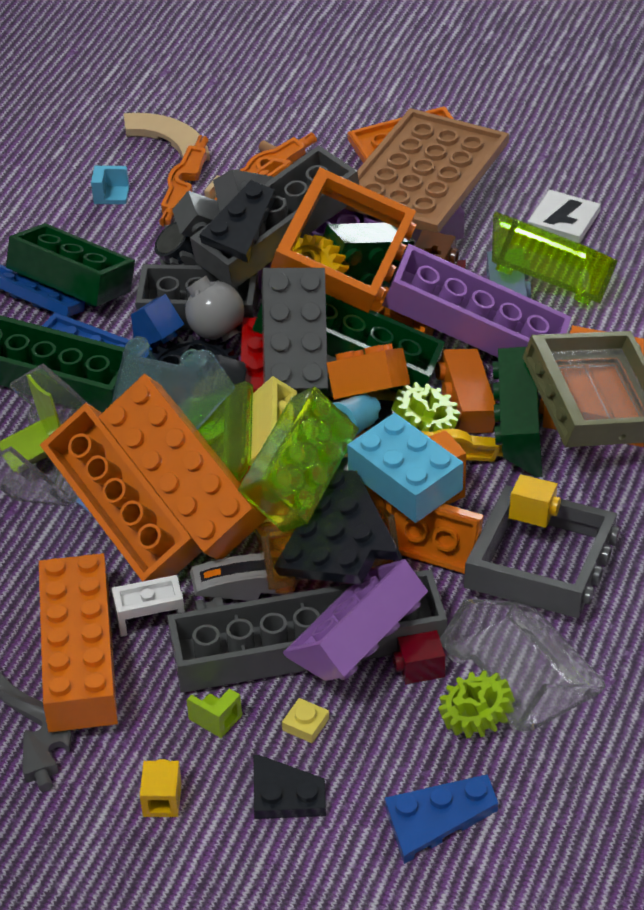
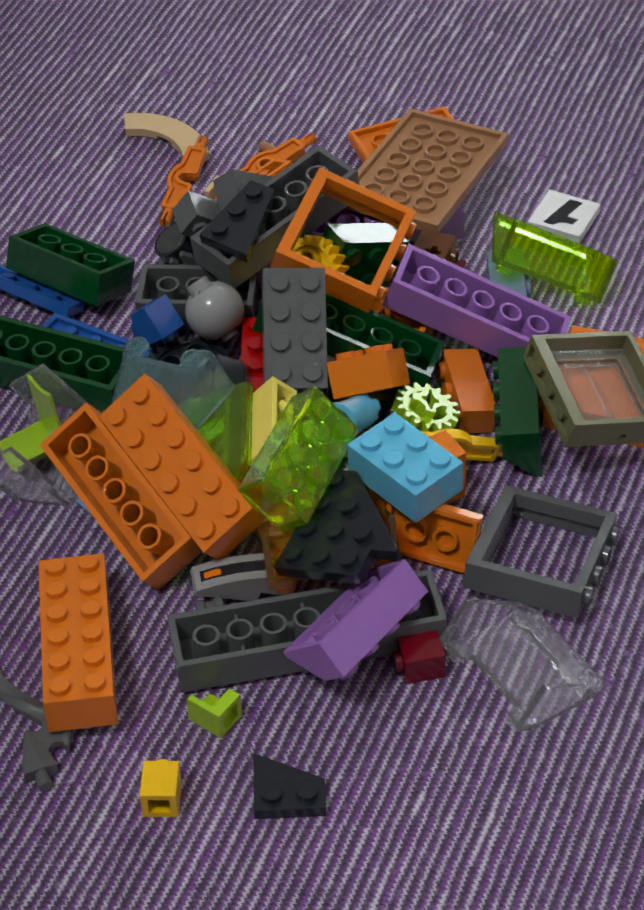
medium azure panel [91,166,129,204] -> none
white panel [112,575,185,637] -> none
light yellow plate [282,698,329,743] -> none
blue wing [384,774,498,864] -> none
lime gear [438,670,515,738] -> none
yellow brick [508,474,561,528] -> none

